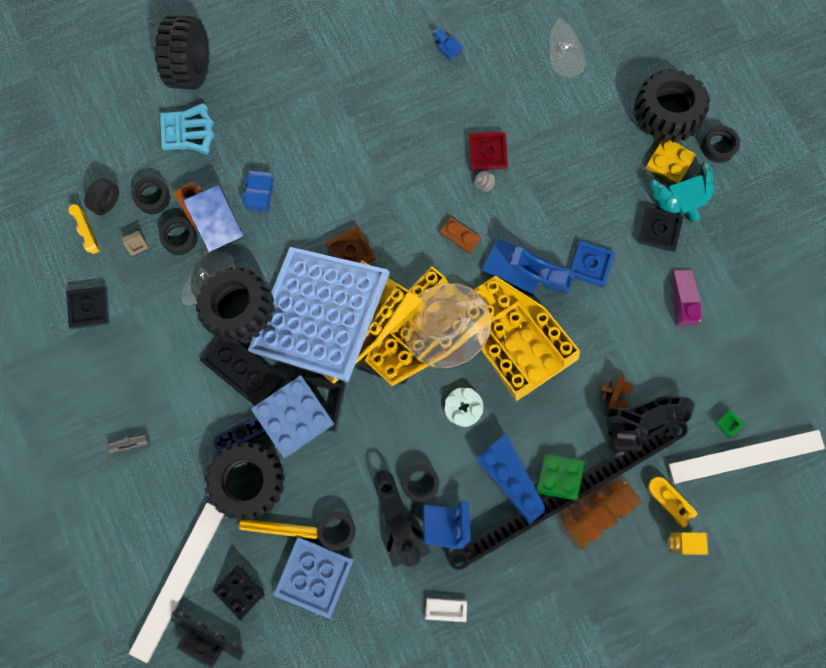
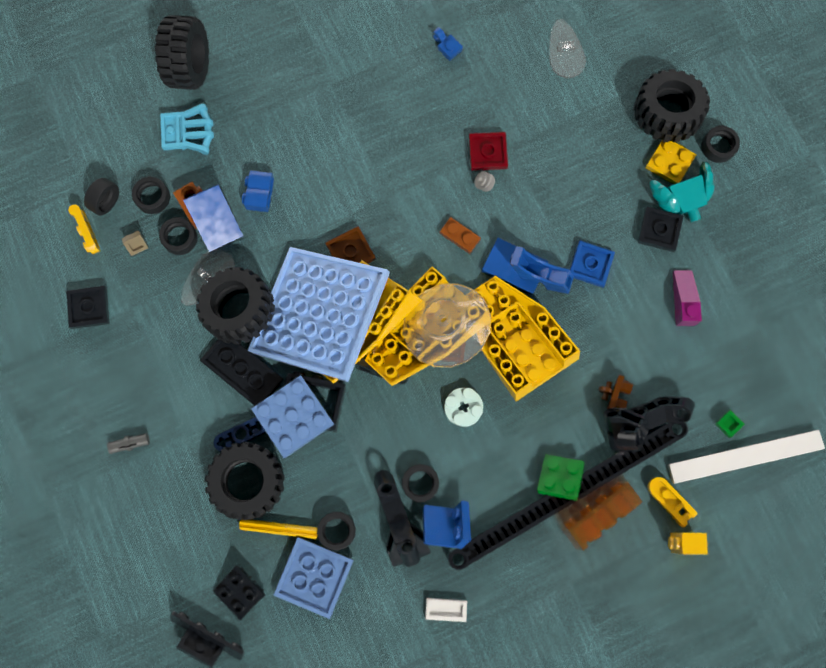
white tile [129,503,224,663] -> none
blue wedge [476,433,545,524] -> none

